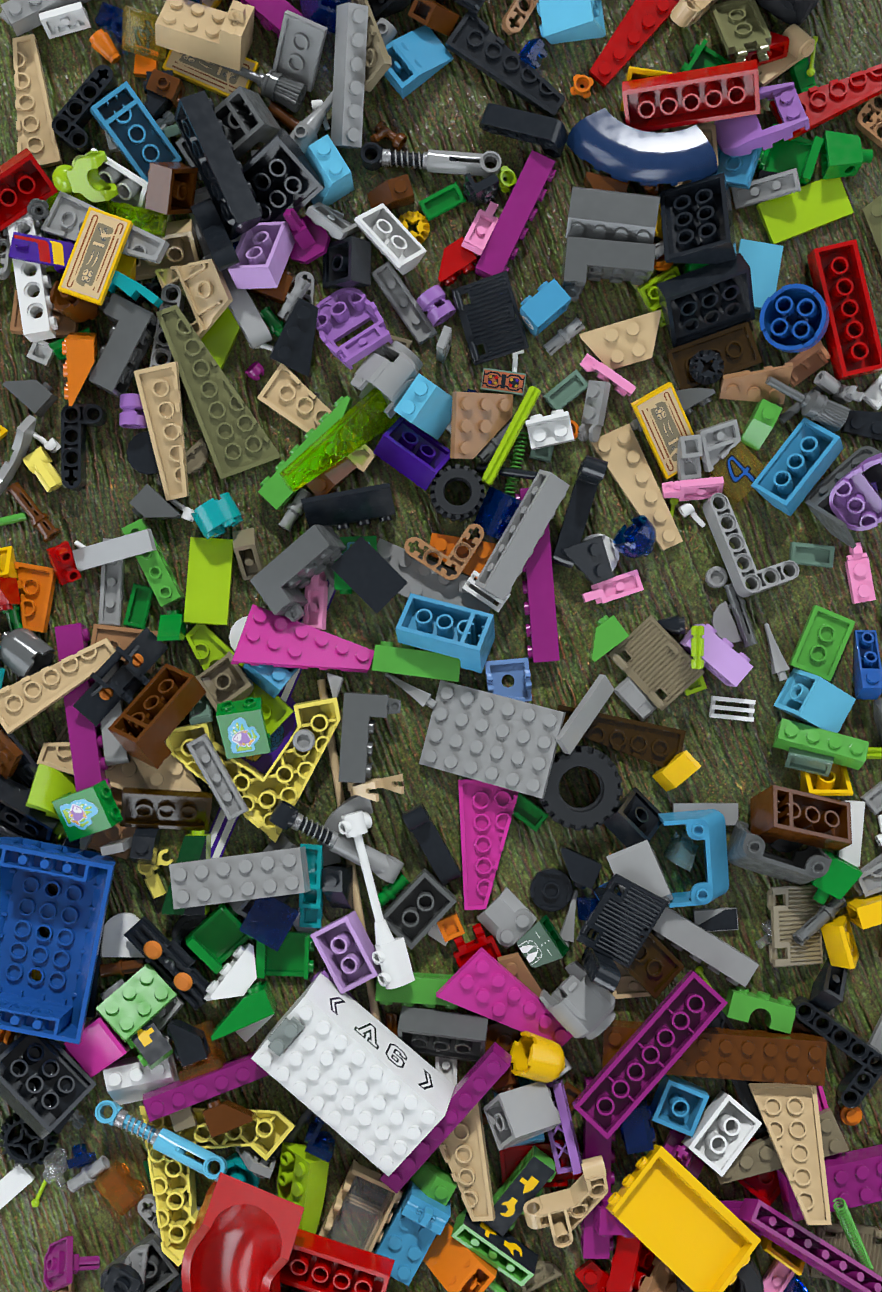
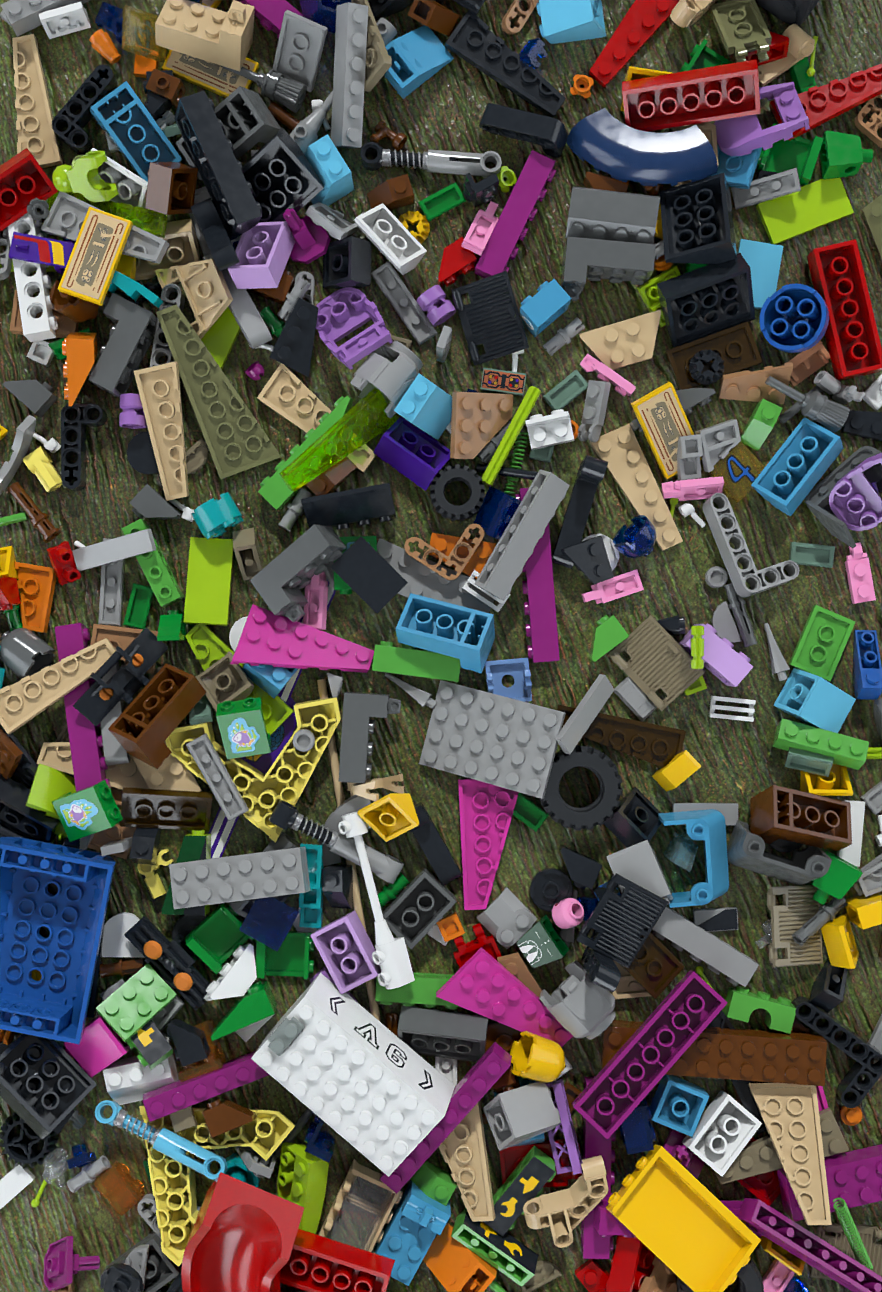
none -> yellow slope [357,793,419,842]
none -> bright pink head [552,898,584,929]

